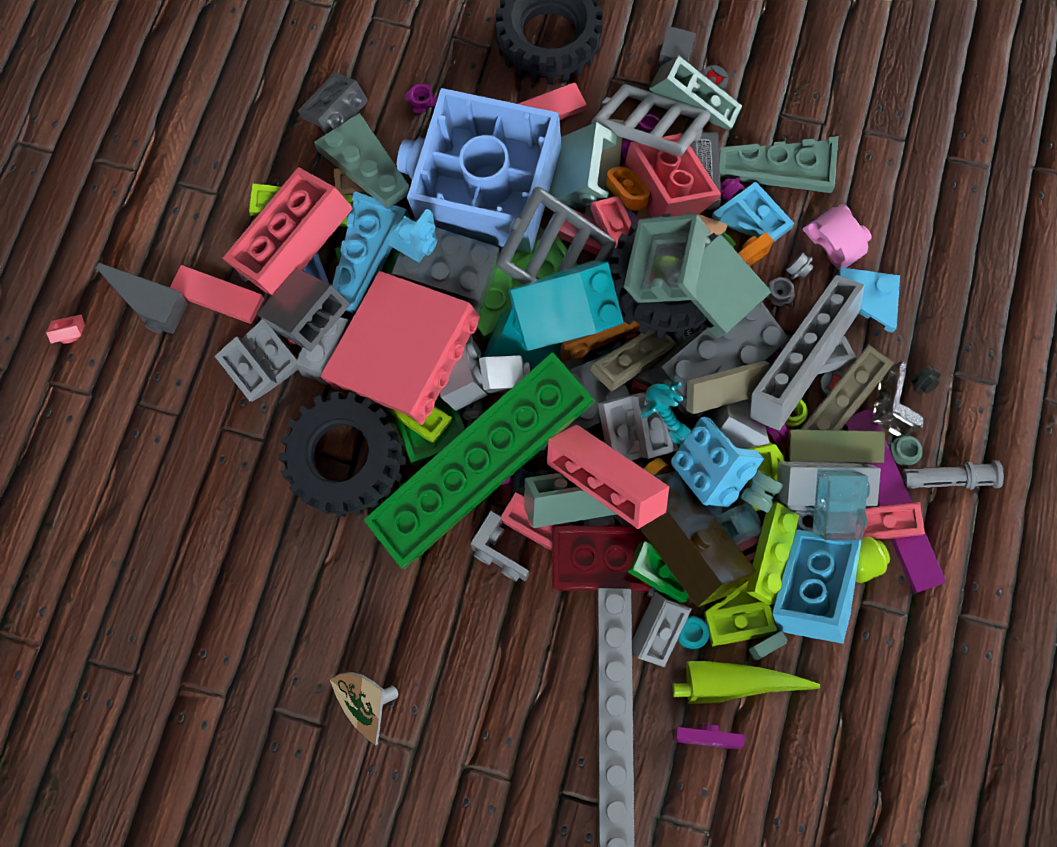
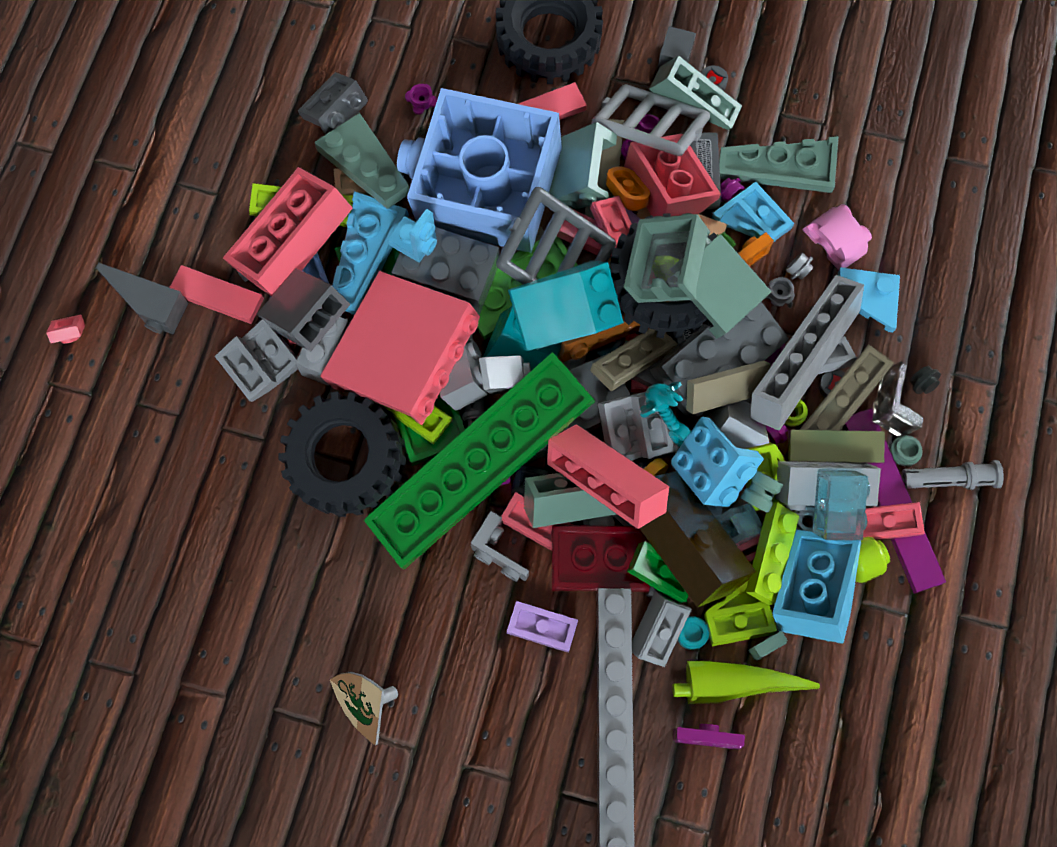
none -> lavender plate [507,601,578,653]

